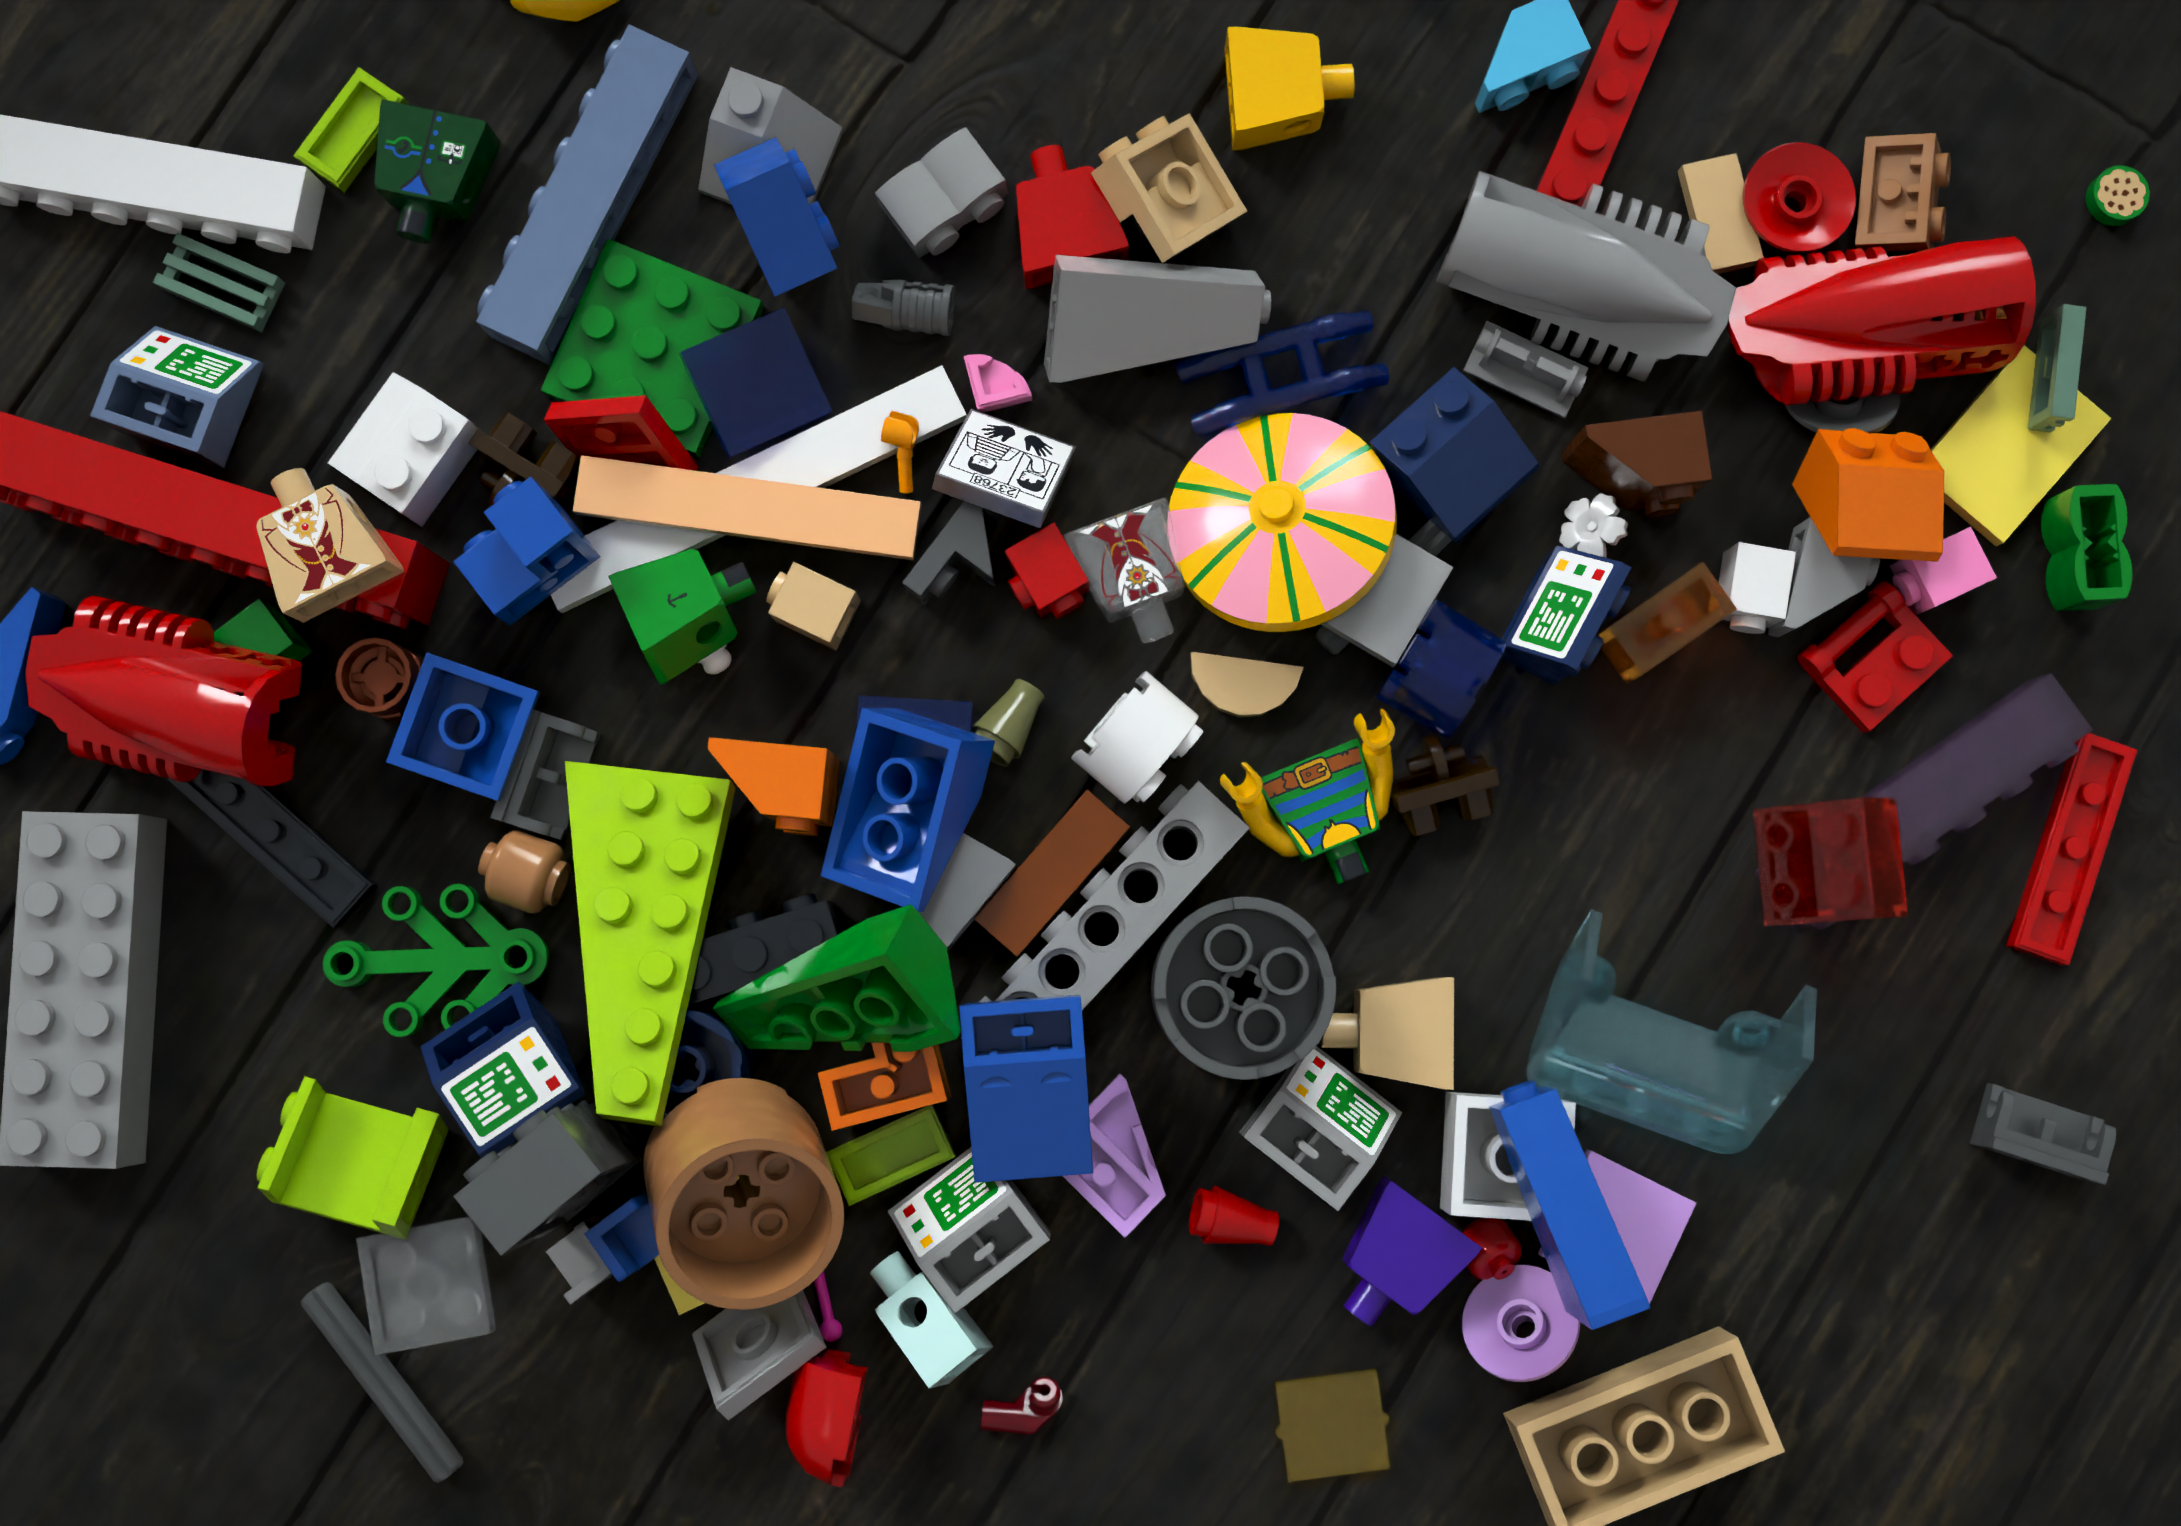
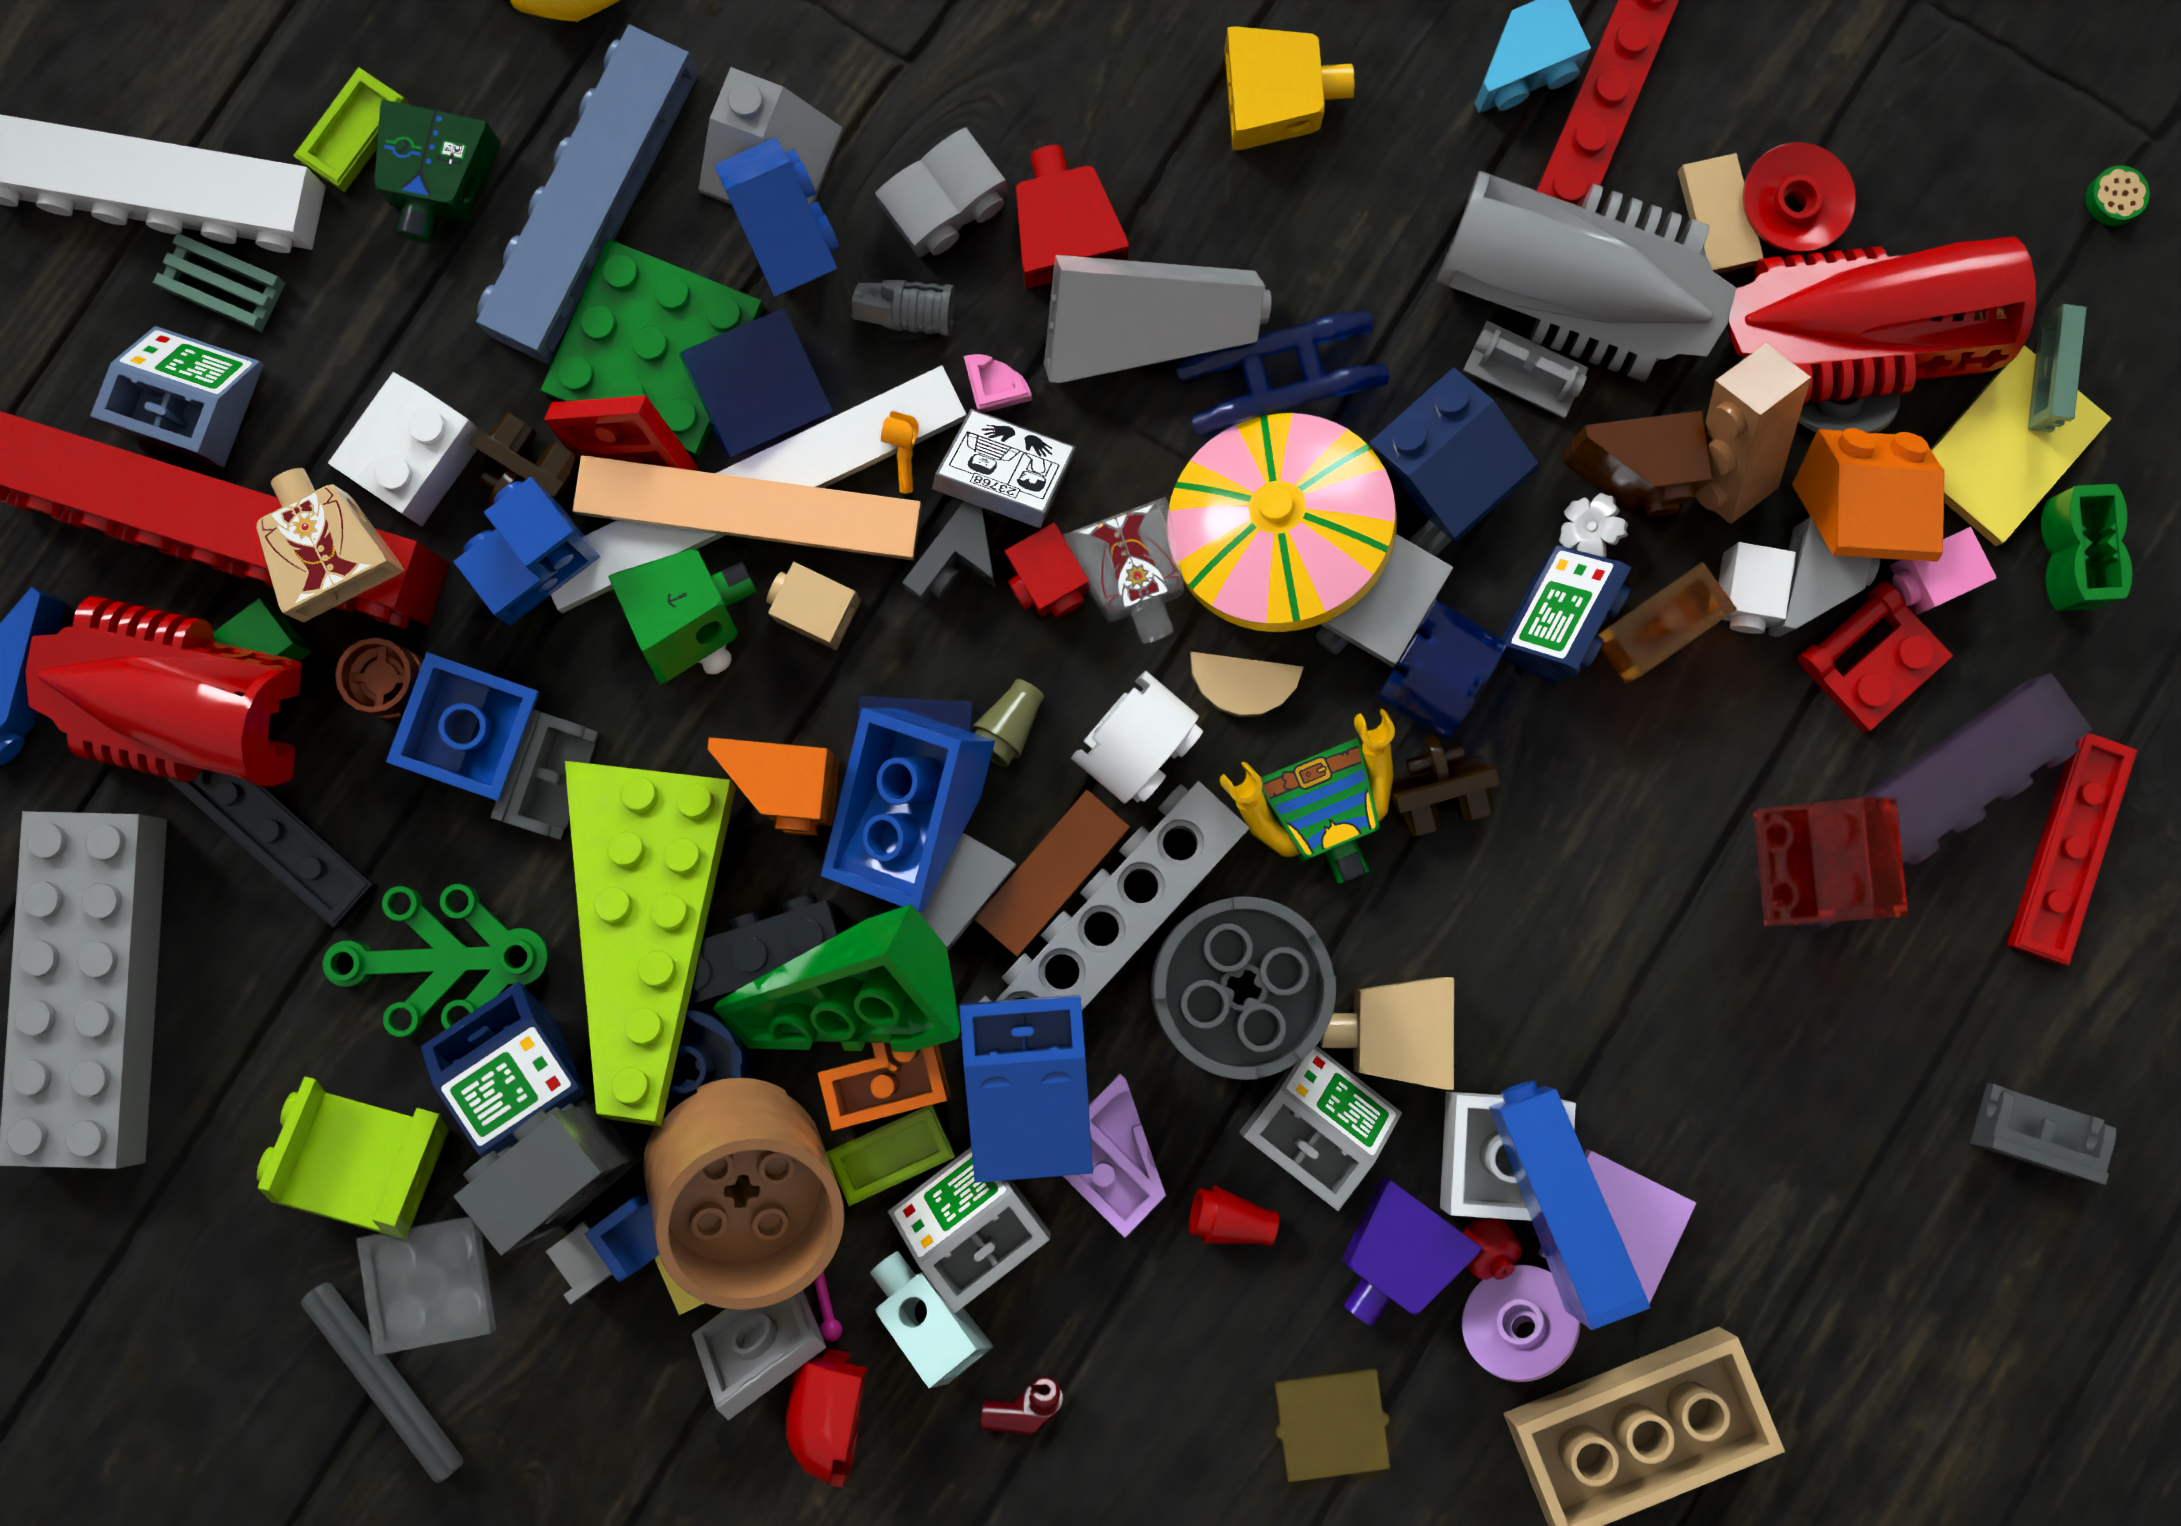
medium nougat head [478,830,571,914] -> none
tan plate [1091,113,1247,263] -> none
clear light blue windscreen [1526,909,1817,1154] -> none
medium nougat bracket [1855,133,1951,252] -> none
none -> medium nougat brick [1695,343,1811,524]

